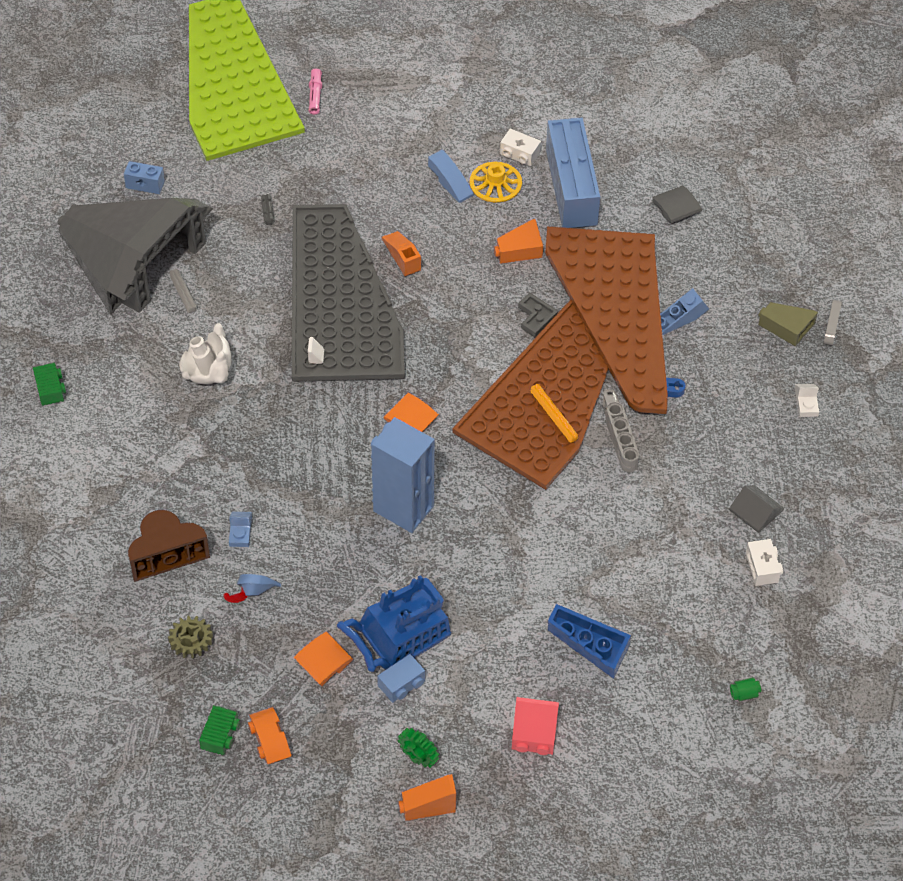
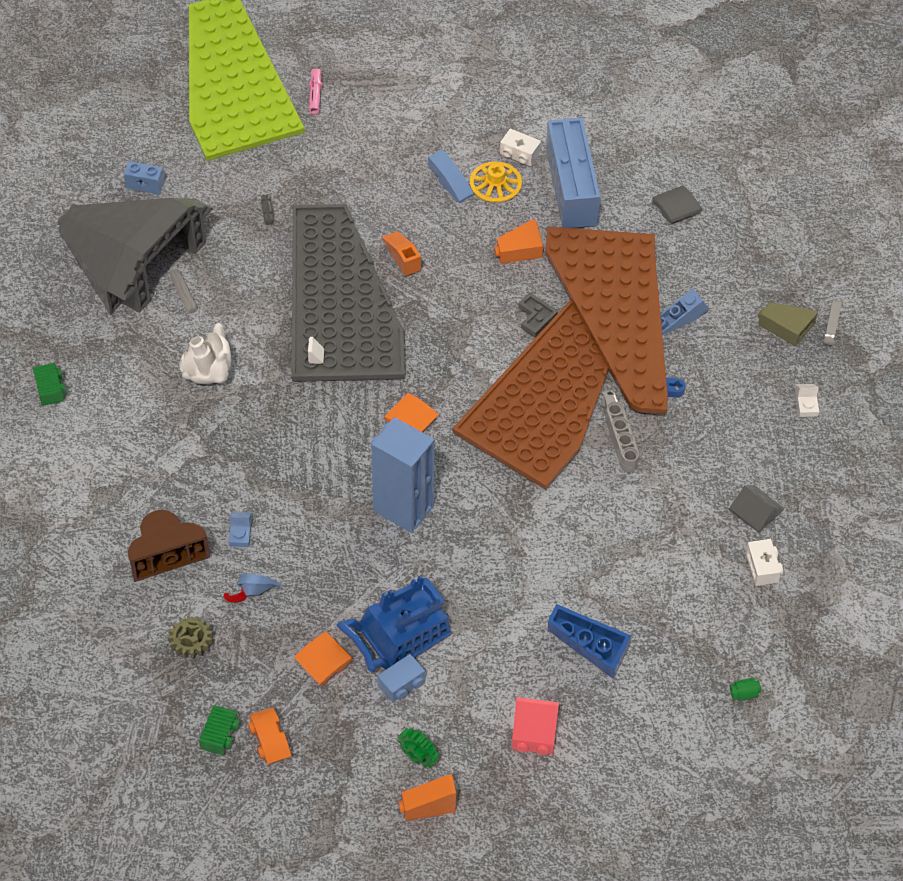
light orange axle [531,384,578,443] -> none

